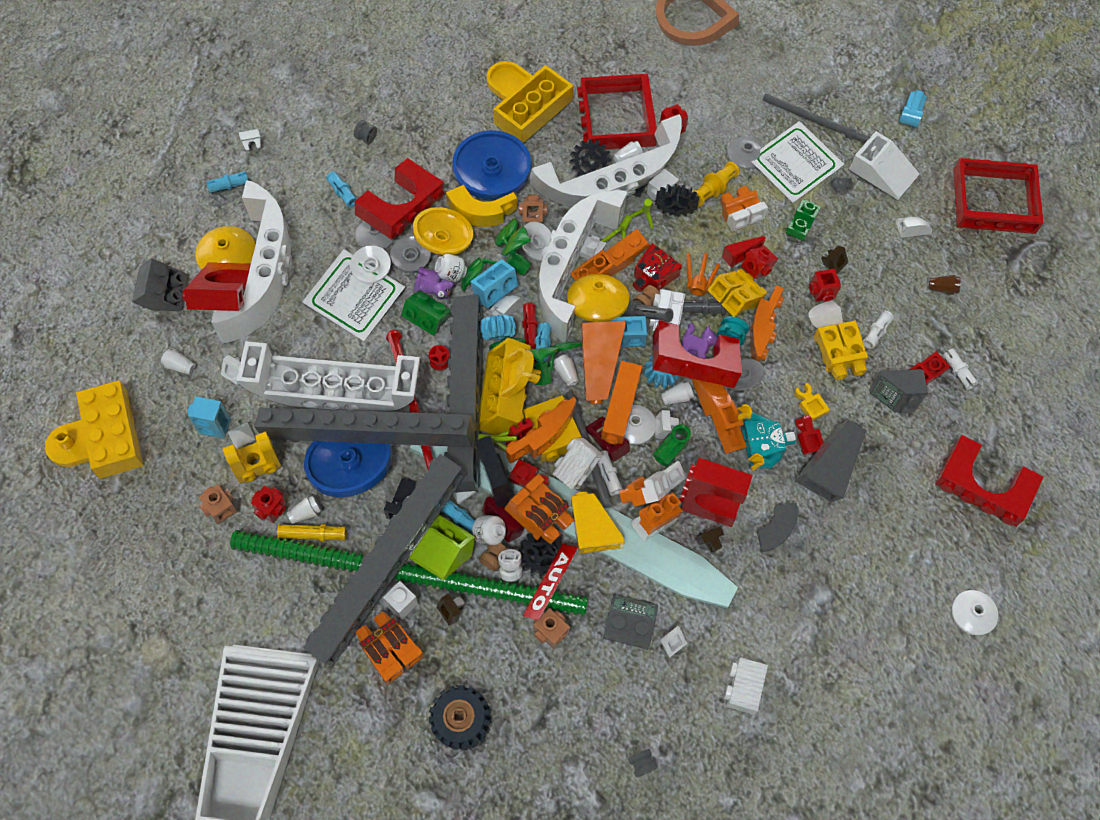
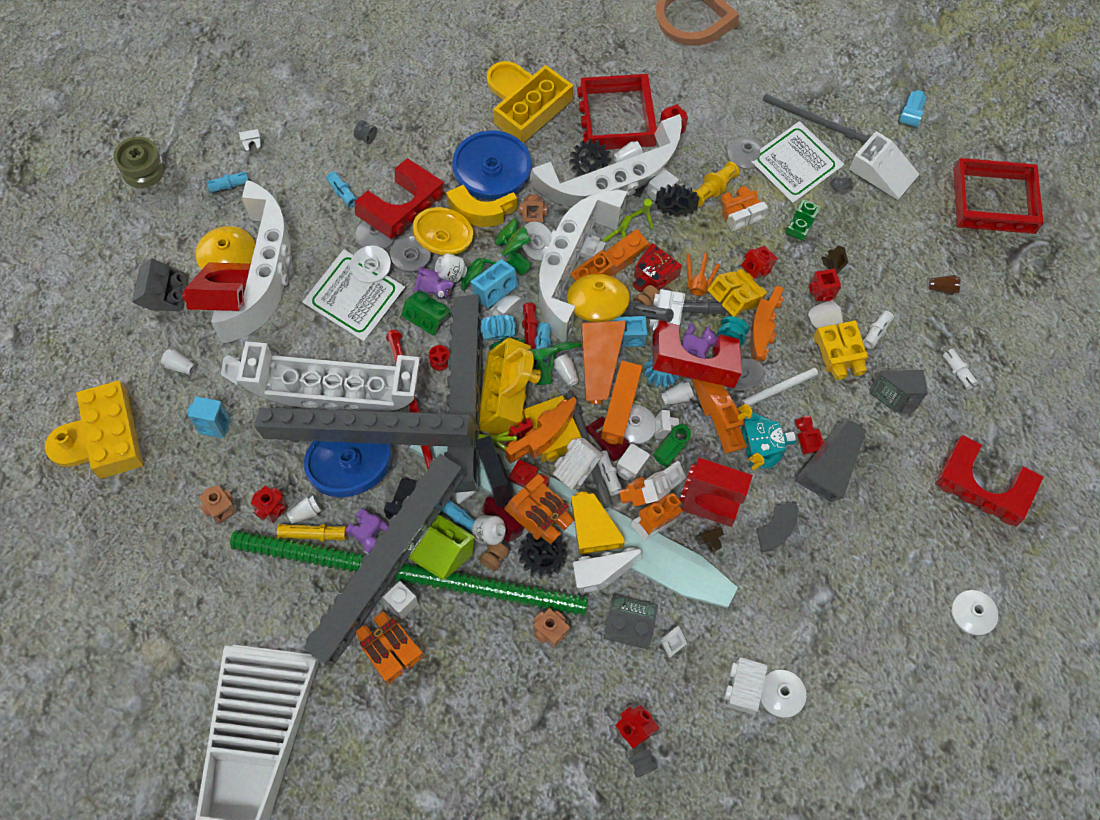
yellow brick [222,431,281,483] -> none
white slope [228,422,257,449] -> none
black wheel [429,685,492,751] -> none
dark brown tile [437,594,466,626] -> none
white wheel [498,549,523,582] -> none
red sticker [523,544,579,621] -> none
red slope [722,236,766,267] -> none
yellow plate [794,383,830,422] -> none
white brick [895,217,932,238] -> none
red slope [909,351,950,385] -> none
none -> olive wheel [113,137,165,188]
none -> medium lavender animal [345,508,389,554]
none -> white slope [573,548,643,594]
none -> red brick [615,705,659,749]
none -> white brick [616,443,650,481]
none -> white bar [741,368,818,406]
none -> white dish [760,670,806,718]

